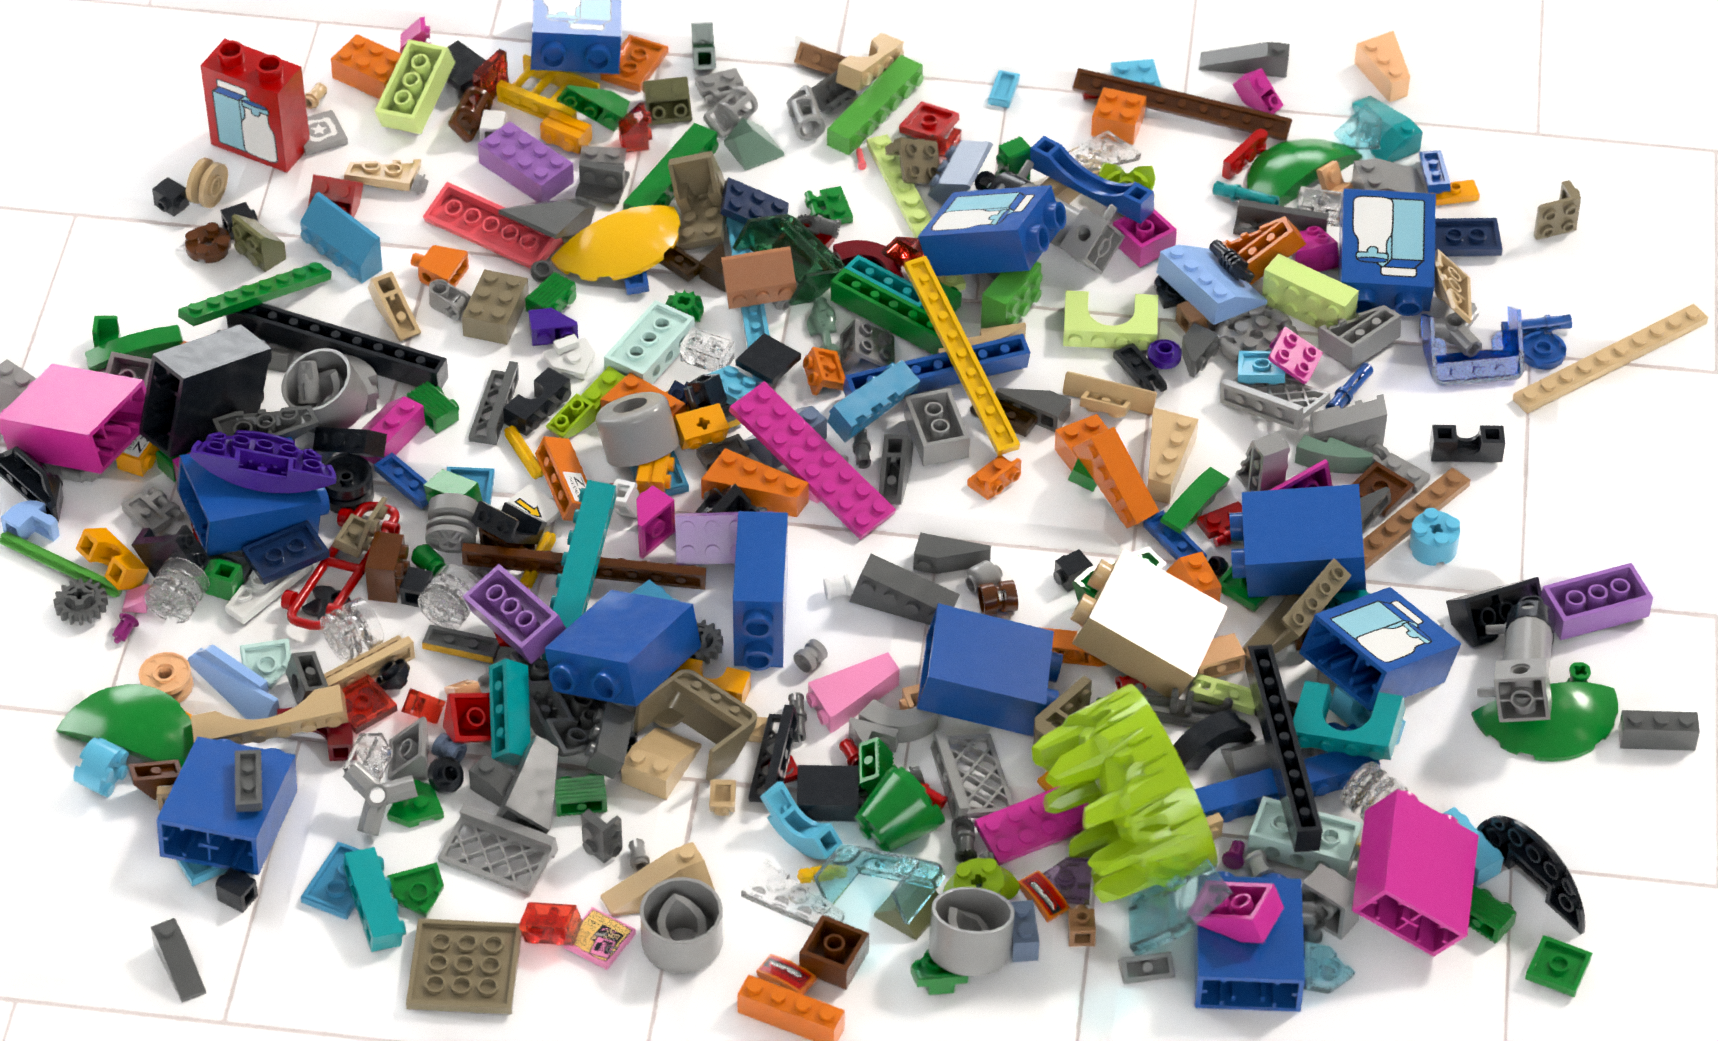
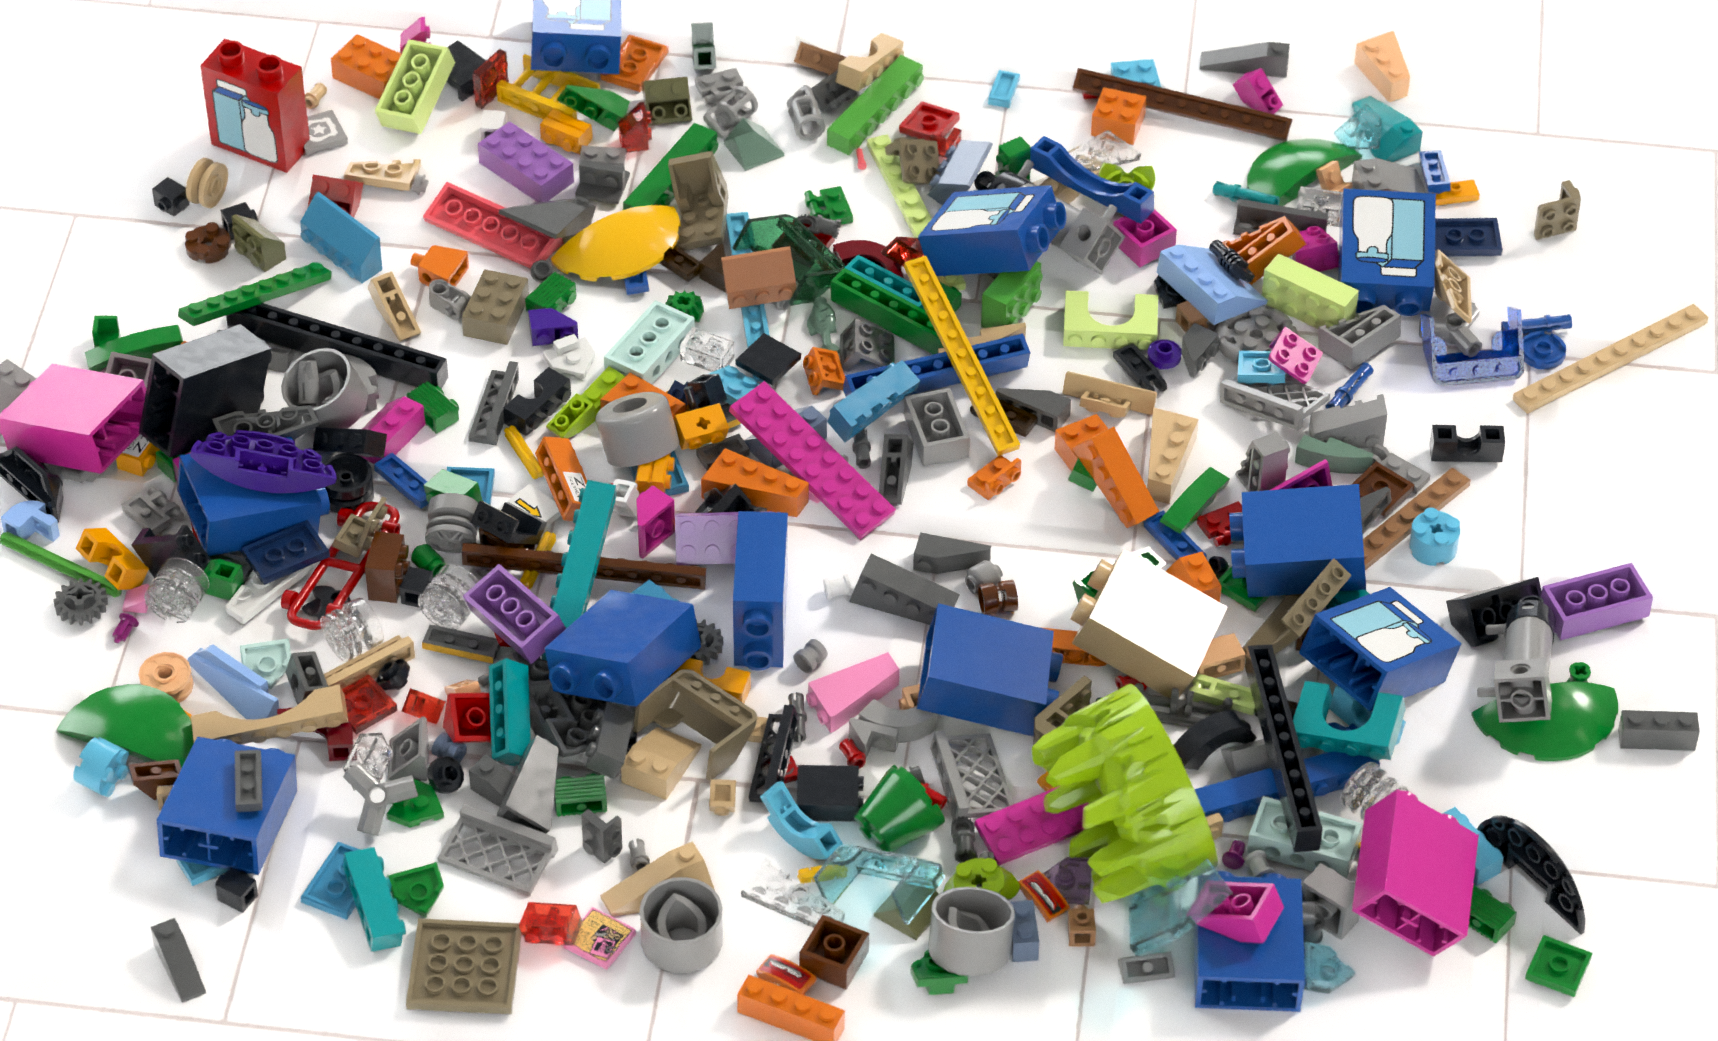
reddish brown piece [448,86,493,143] -> none
dark blue plate [720,177,789,238] -> none
green brick [858,737,894,795] -> none
black brick [1053,549,1093,592] -> none
red plate [1222,129,1268,180] -> none

